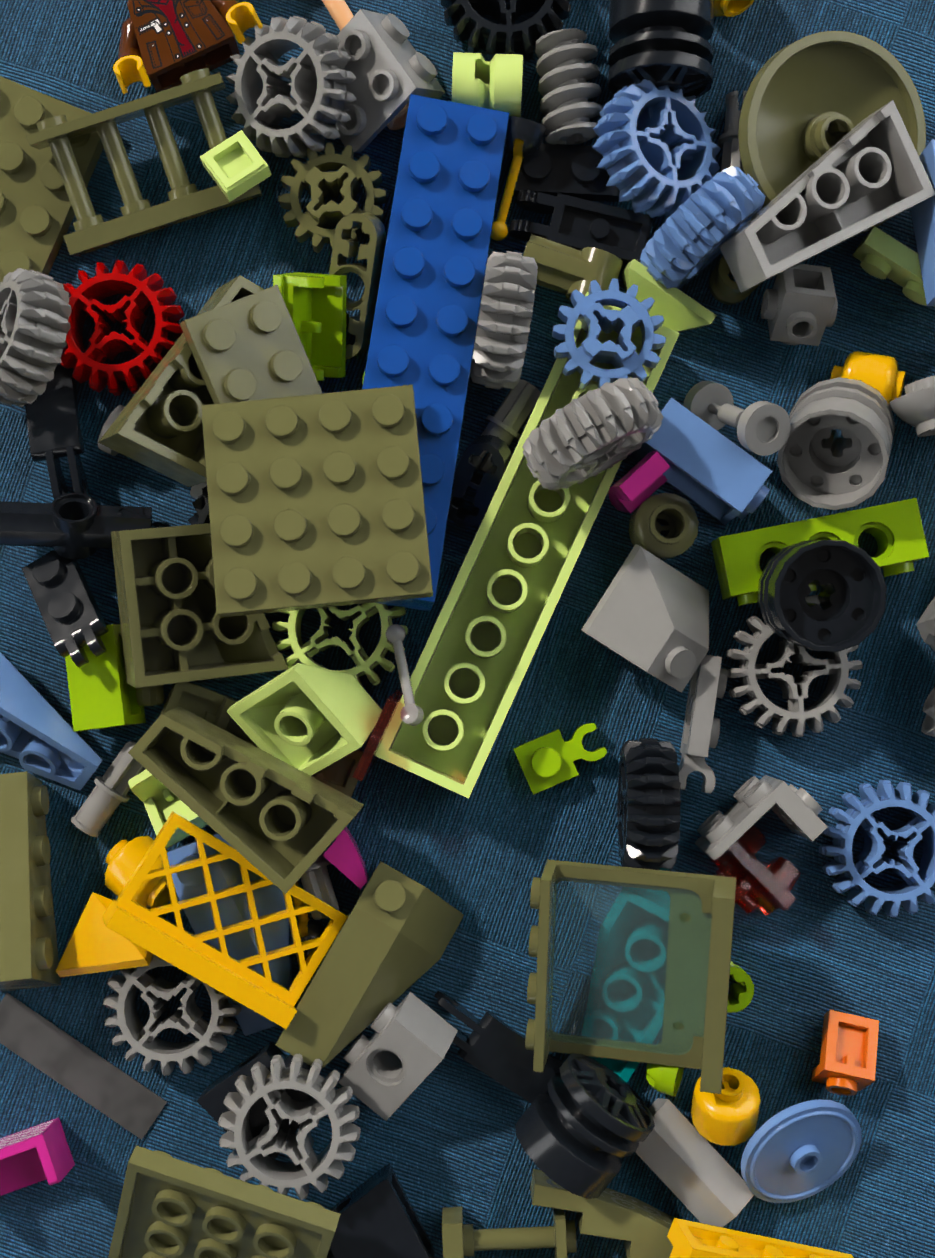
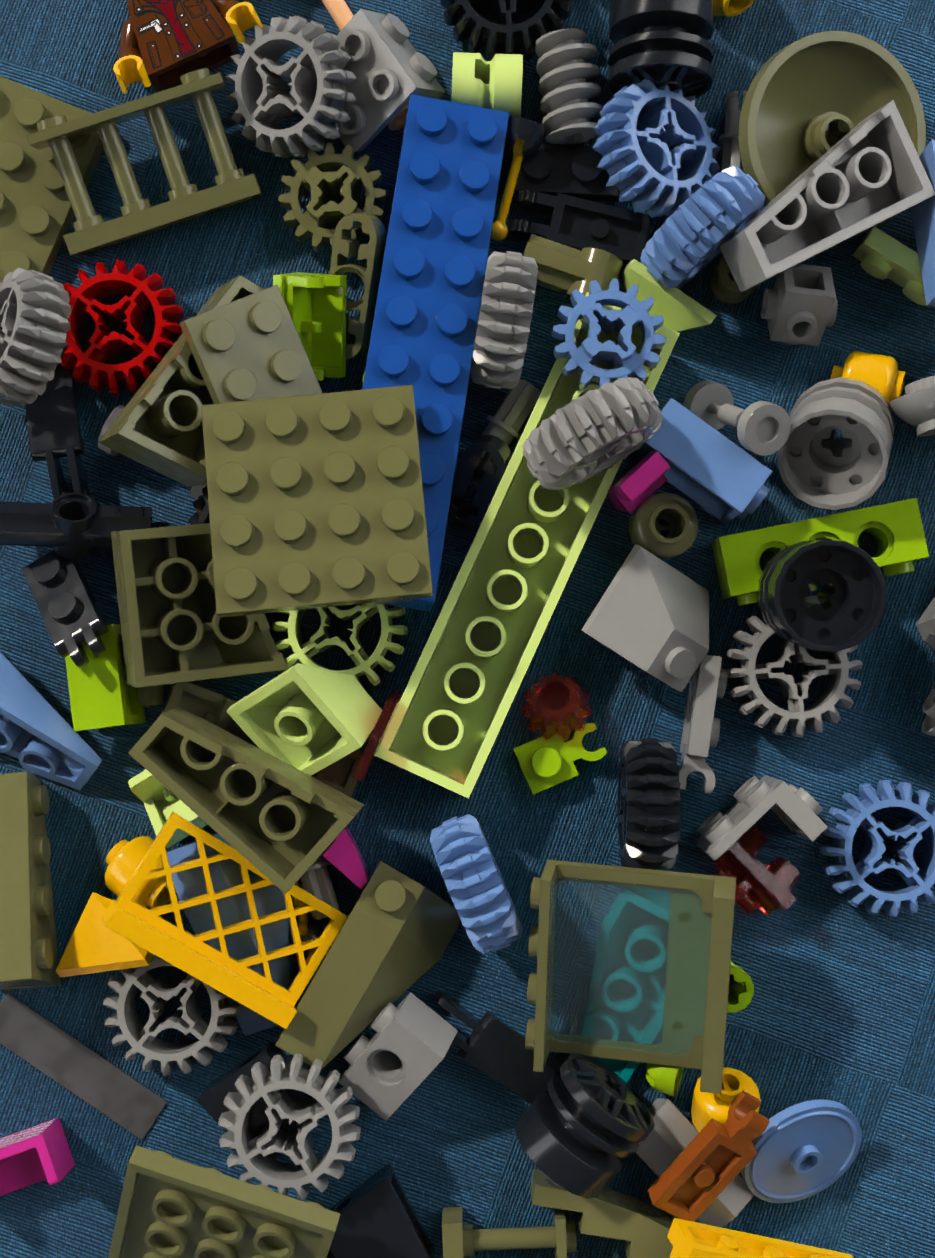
light grey axle [71,741,145,837] -> none
yellowish green tile [200,130,272,202] -> none
light grey hinge [386,624,424,726] -> none
orange bracket [811,1010,879,1096] -> none
none -> medium blue gear [430,814,523,954]
none -> clear red piece [521,672,593,740]
none -> dark orange plate [648,1091,769,1222]

